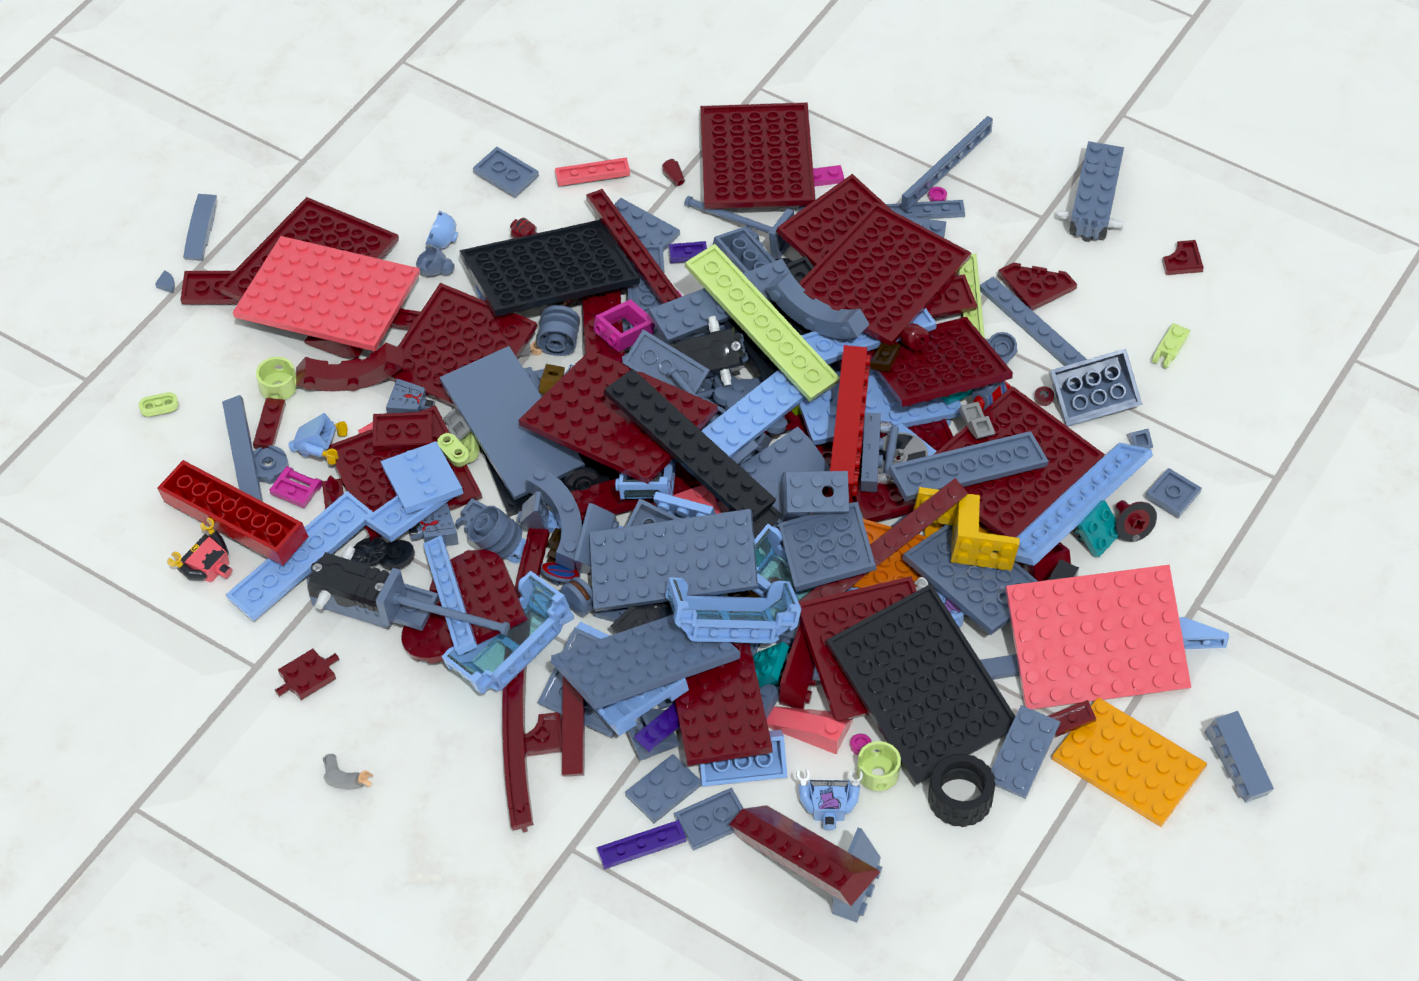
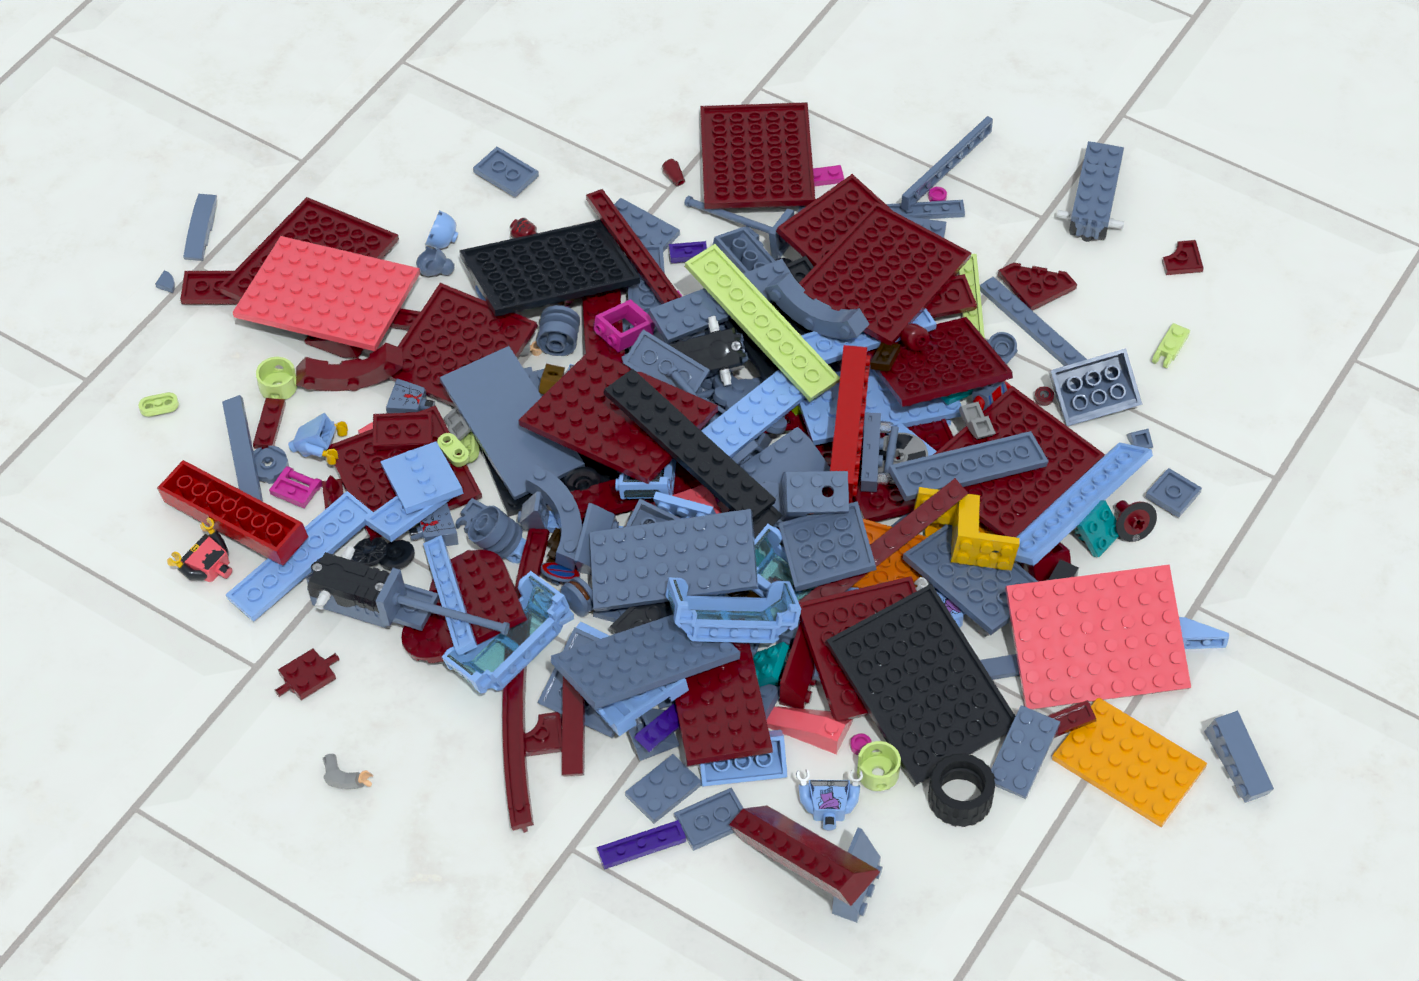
coral plate [555,157,630,186] -> none

